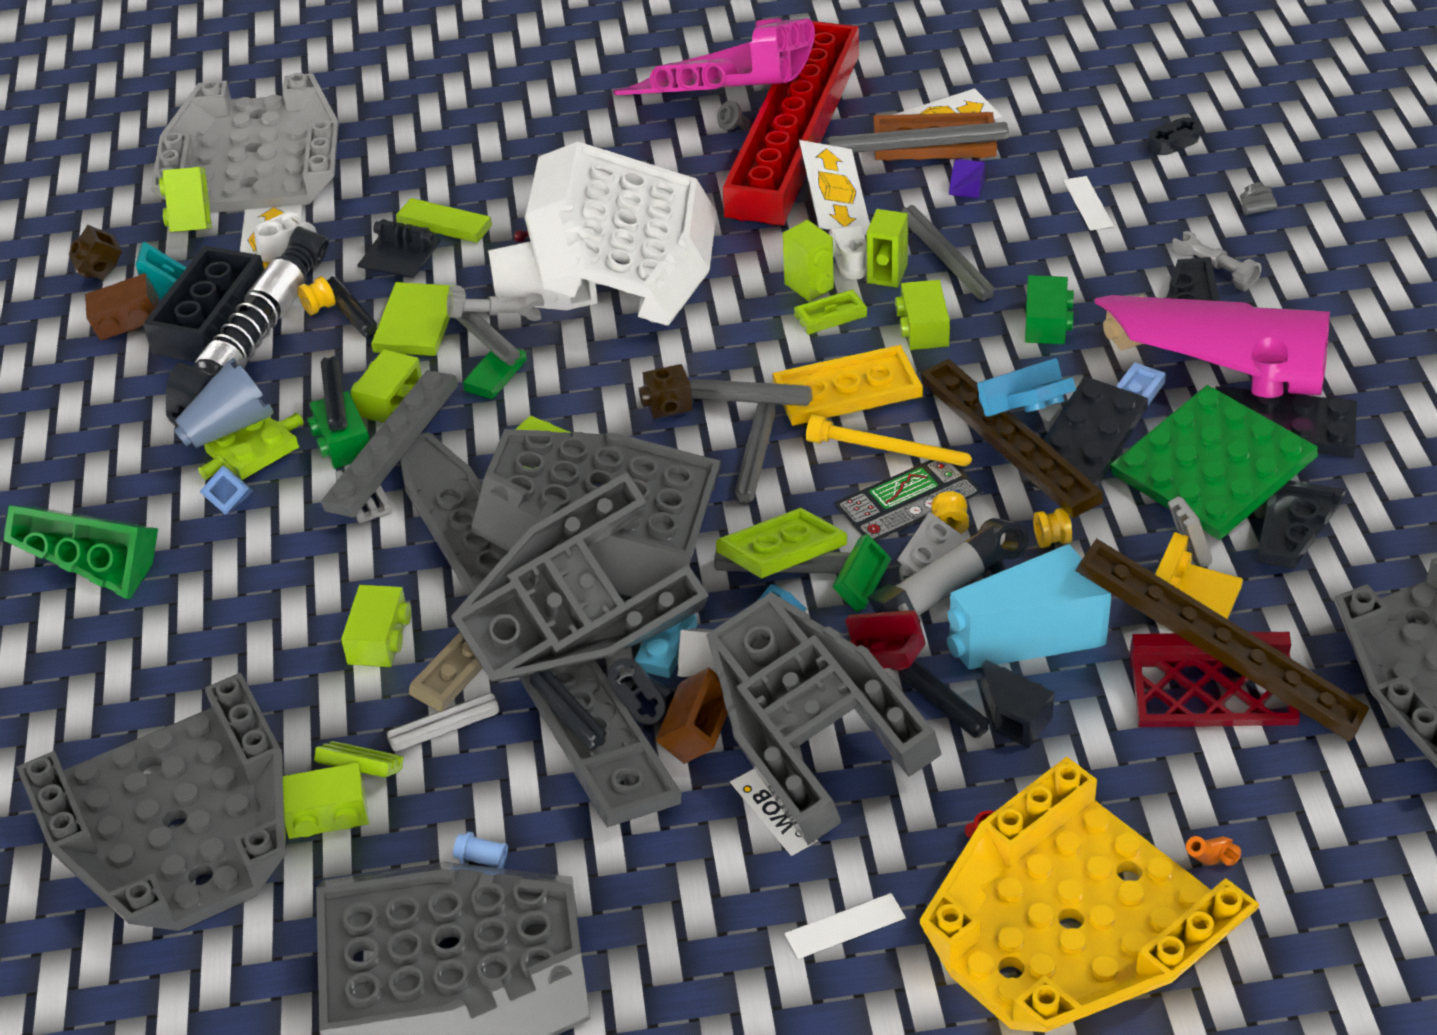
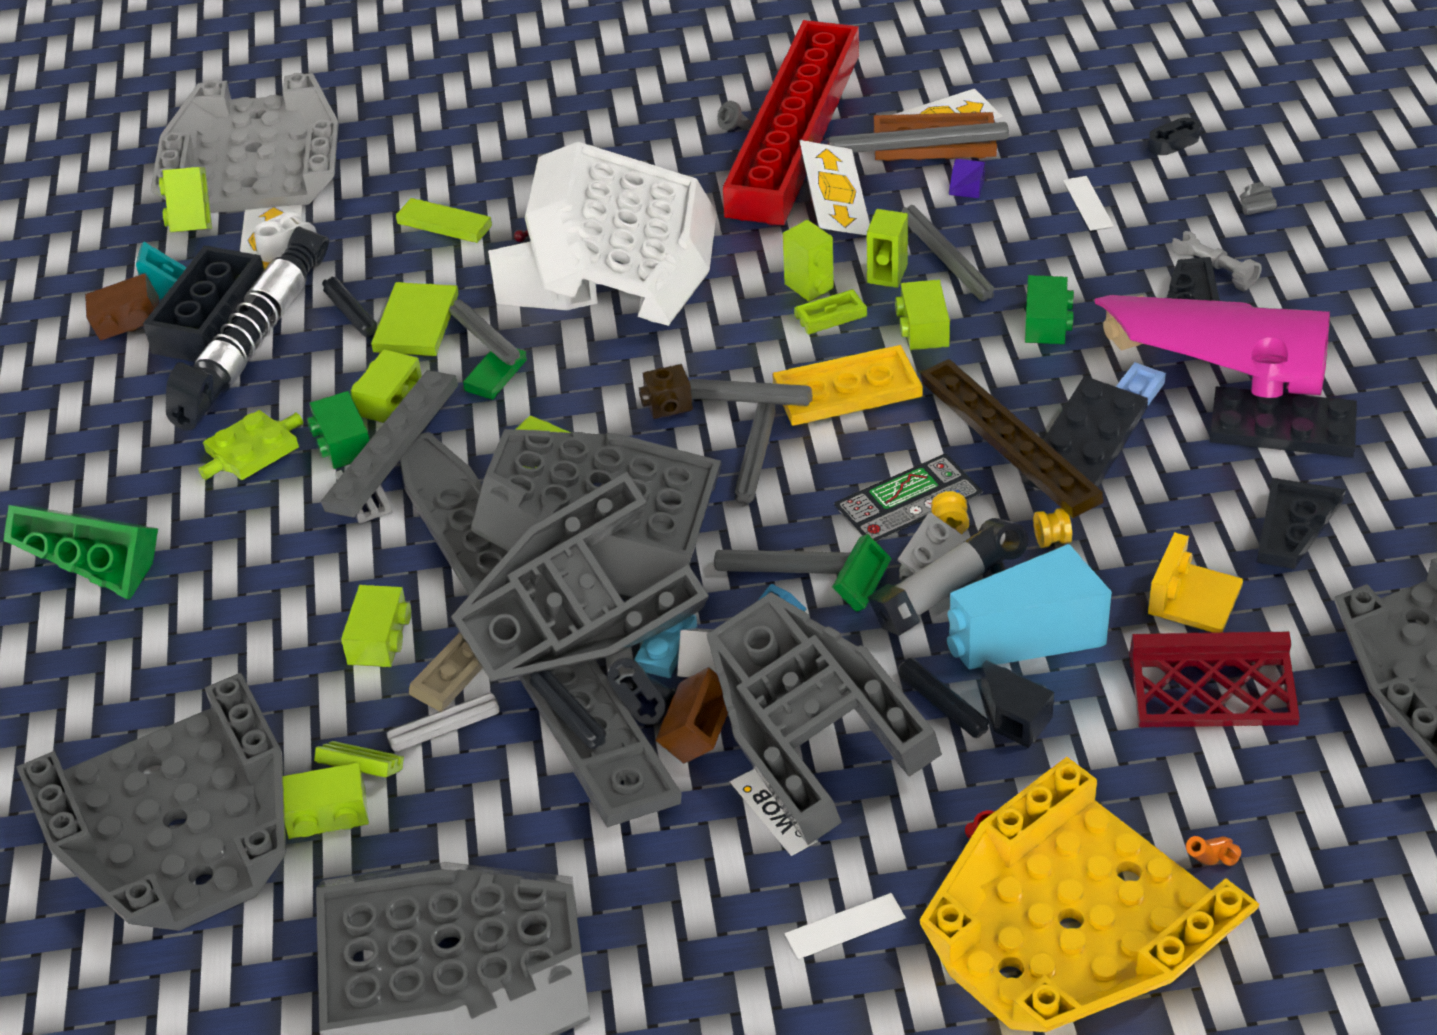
dark brown brick [68,224,123,281] -> none
sand blue cone [174,358,274,448] -> none
medium blue slope [200,466,253,515] -> none
yellow wheel [297,276,335,316] -> none
black axle [320,356,347,432] -> none
black hinge [357,219,441,278] -> none
light grey piece [447,286,544,321] -> none
light blue pin [453,832,508,868] -> none
dark pink panel [613,18,815,95] -> none
lime tile [716,508,847,578] -> none
yellow piece [806,414,972,467] -> none
white piece [829,225,867,280] -> none
dark red bracket [845,610,926,671] -> none
dark azure bracket [977,358,1076,417] -> none
dark brown plate [1075,538,1370,742] -> none
green plate [1110,385,1318,540] -> none
light grey tile [1168,496,1212,568] -> none

